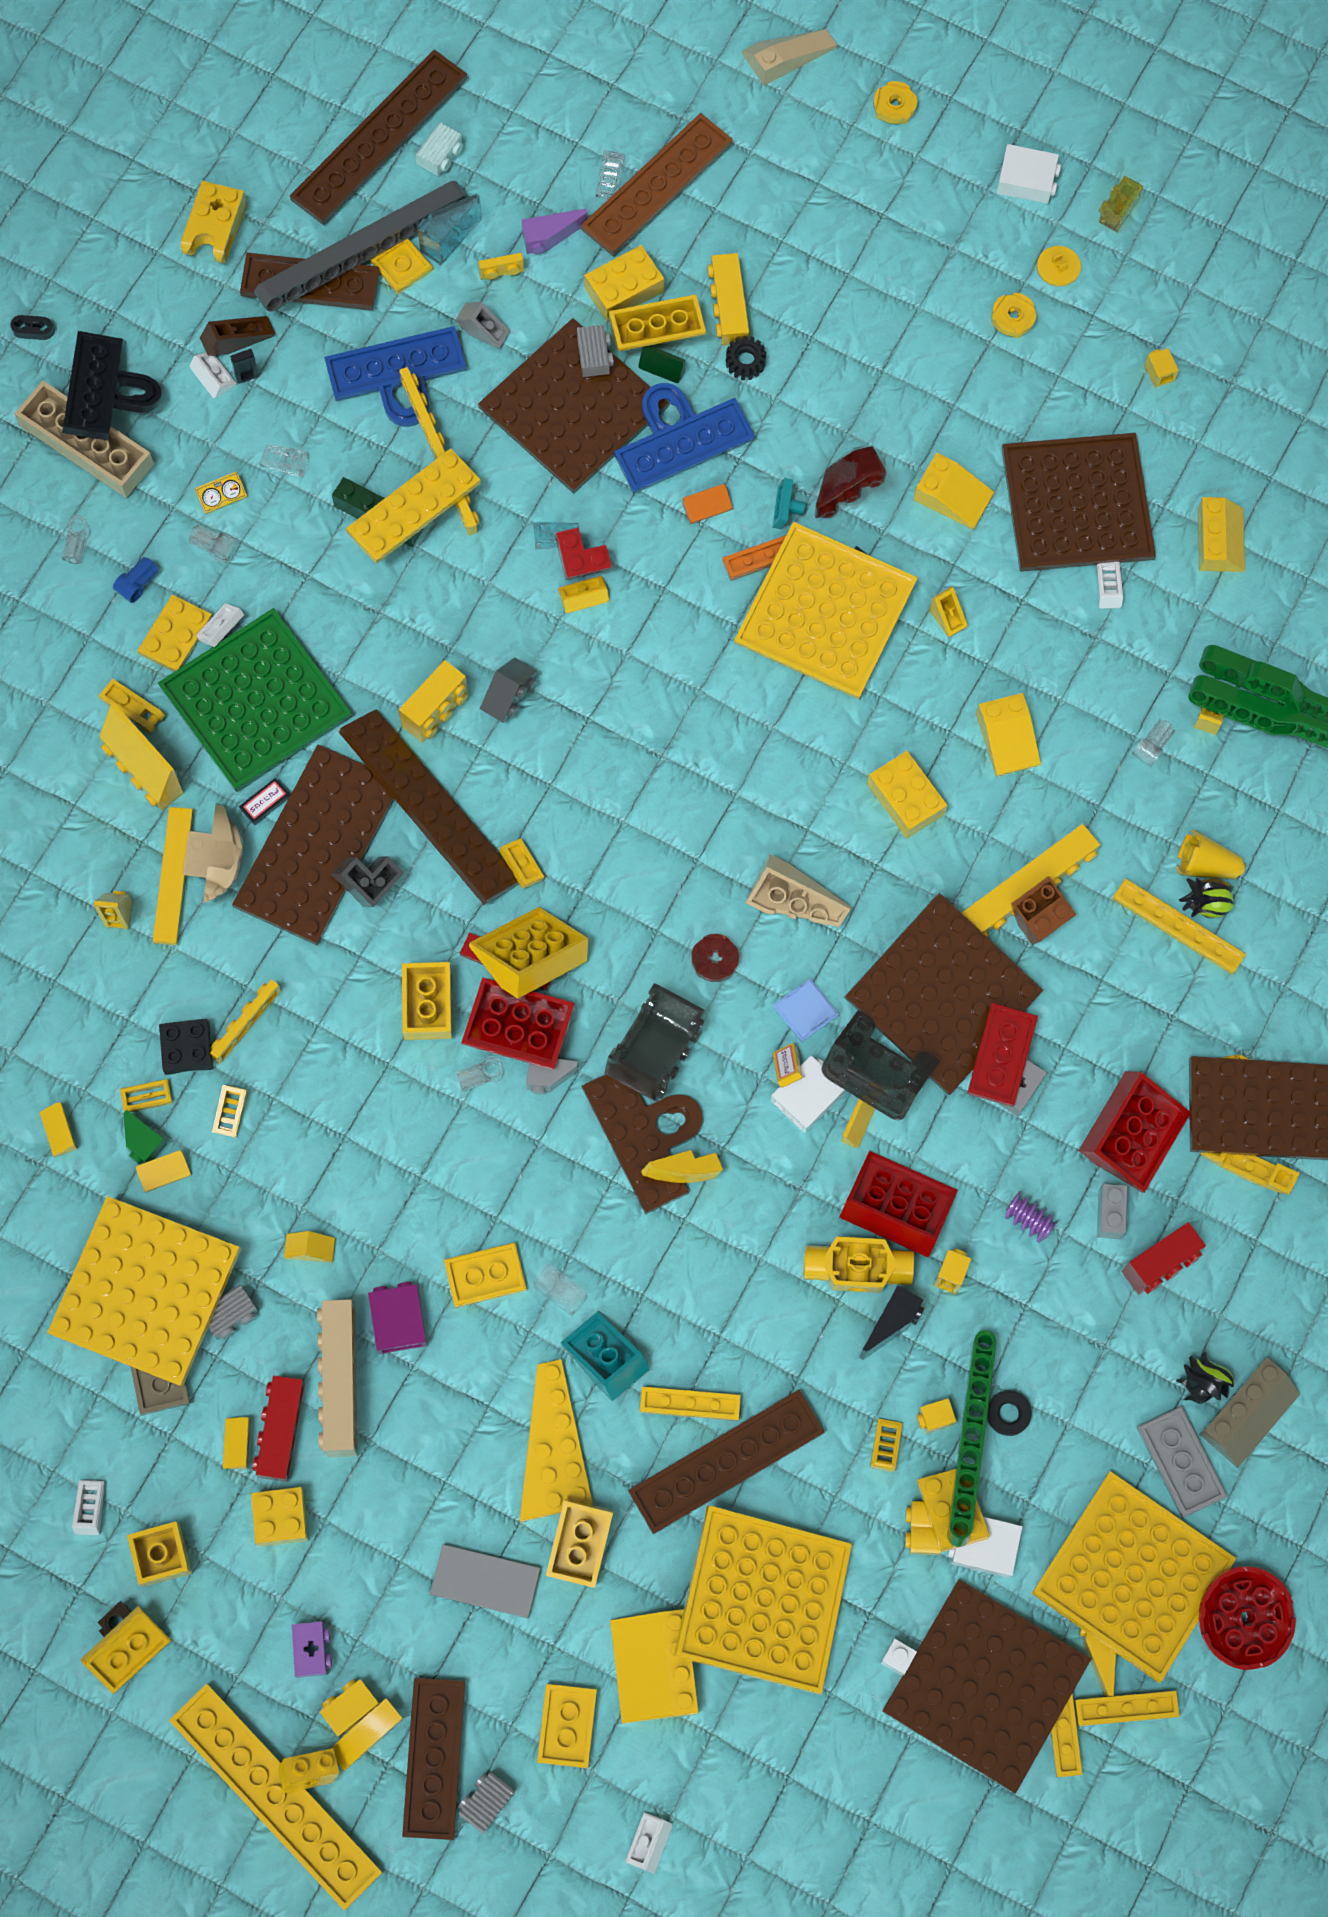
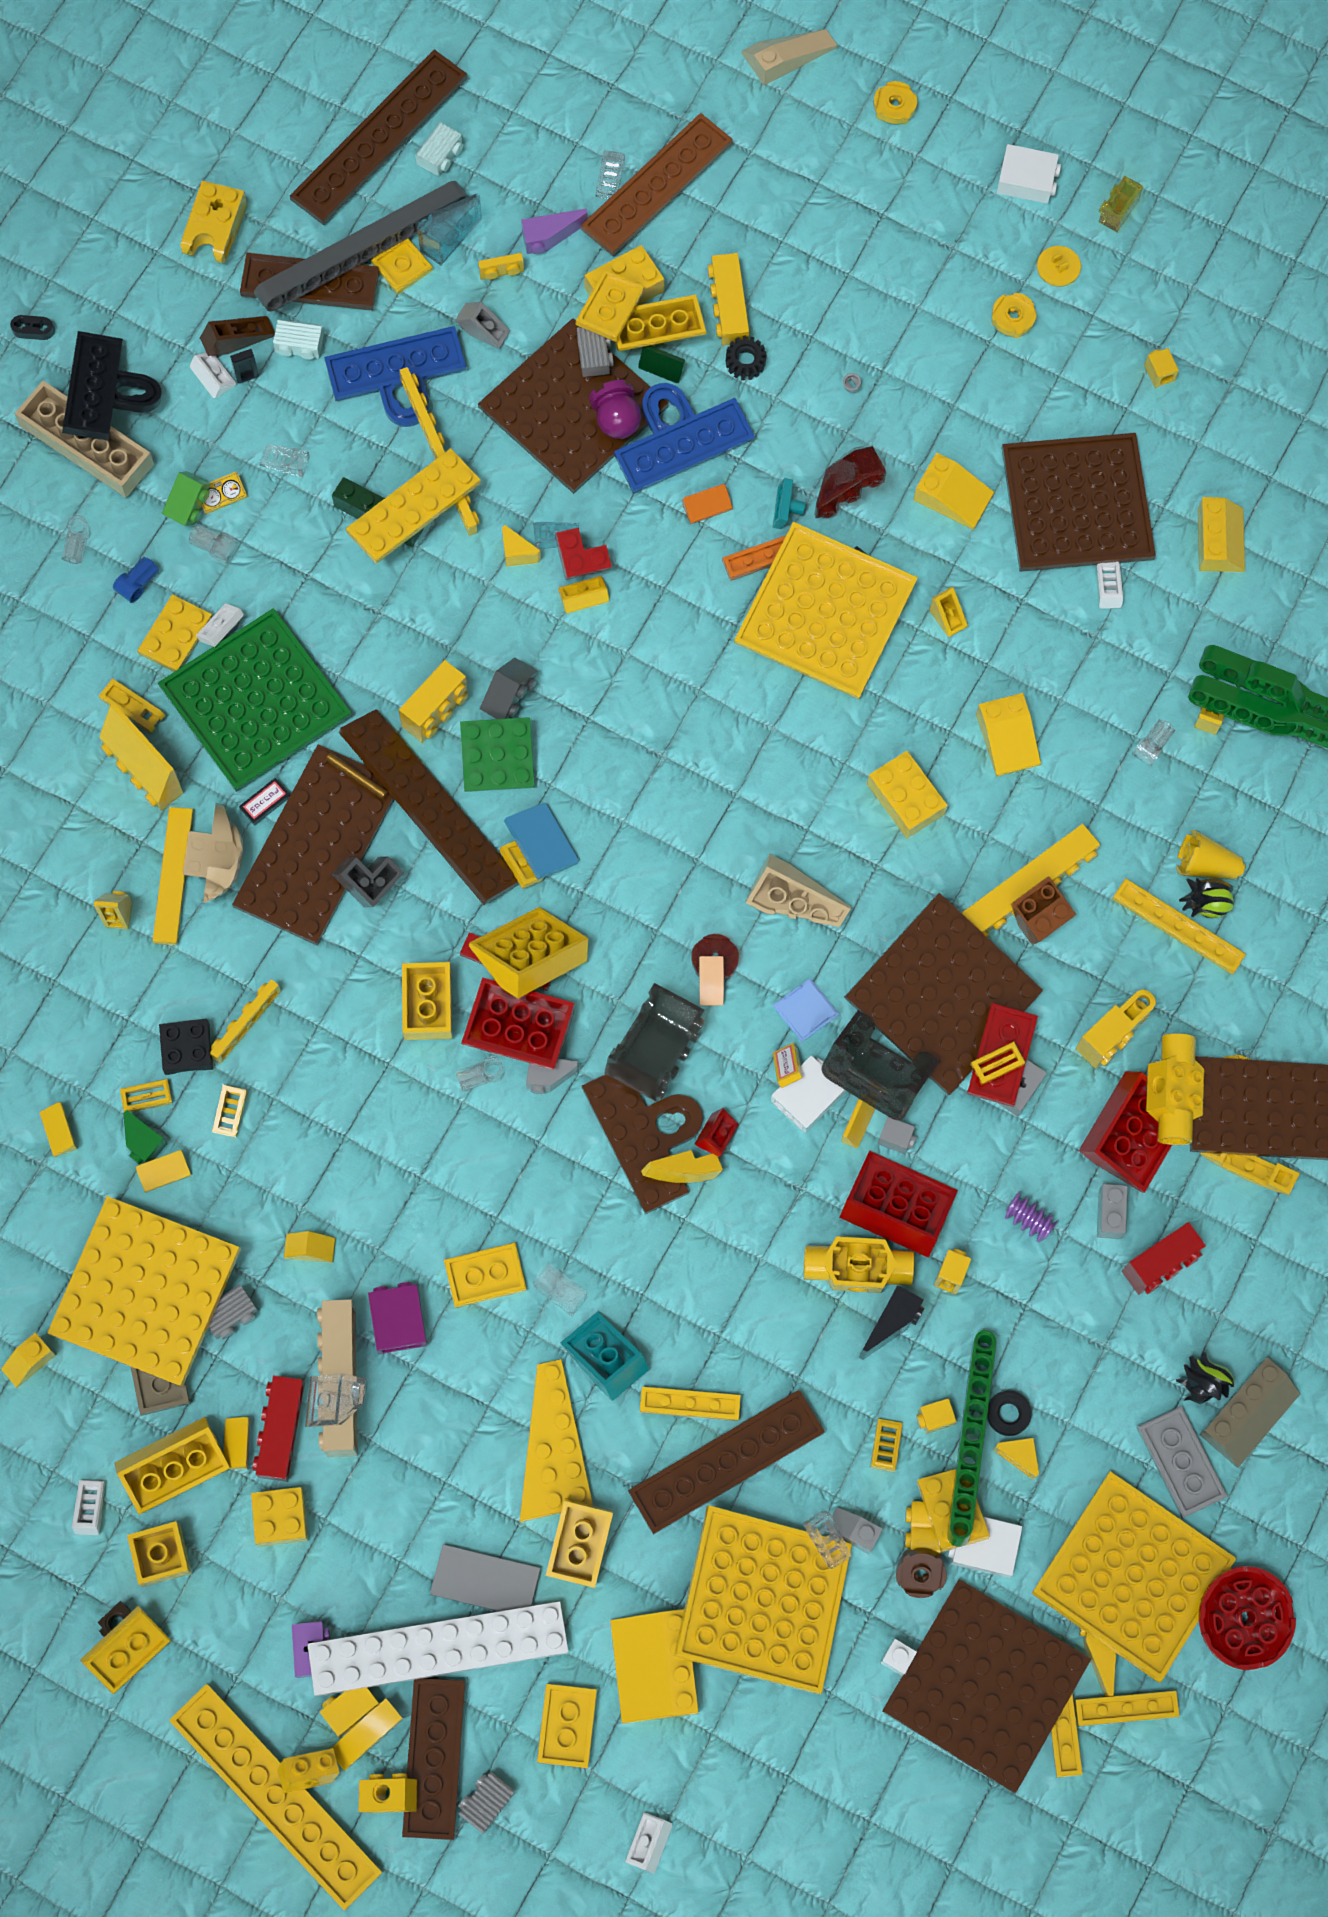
none -> yellow slope [1,1332,56,1388]
none -> yellow slope [114,1417,230,1515]
none -> bright green brick [162,471,211,526]
none -> light aqua brick [273,319,324,360]
none -> clear slope [305,1374,366,1427]
none -> white plate [308,1601,568,1696]
none -> pearl gold bar [326,753,388,799]
none -> yellow brick [358,1773,417,1813]
none -> green plate [460,717,535,792]
none -> yellow slope [502,525,541,567]
none -> dark azure tile [504,803,579,880]
none -> yellow tile [576,269,645,342]
none -> magenta tile [589,380,641,439]
none -> red slope [695,1108,739,1157]
none -> light nougat slope [699,956,724,1006]
none -> clear slope [803,1511,852,1569]
none -> light grey slope [825,1507,883,1554]
none -> light grey hinge [843,373,862,393]
none -> light grey brick [878,1117,917,1154]
none -> reddish brown plate [896,1549,947,1598]
none -> yellow tile [970,1042,1025,1085]
none -> yellow slope [993,1438,1039,1480]
none -> yellow brick [1075,989,1156,1069]
none -> yellow brick [1146,1034,1204,1145]

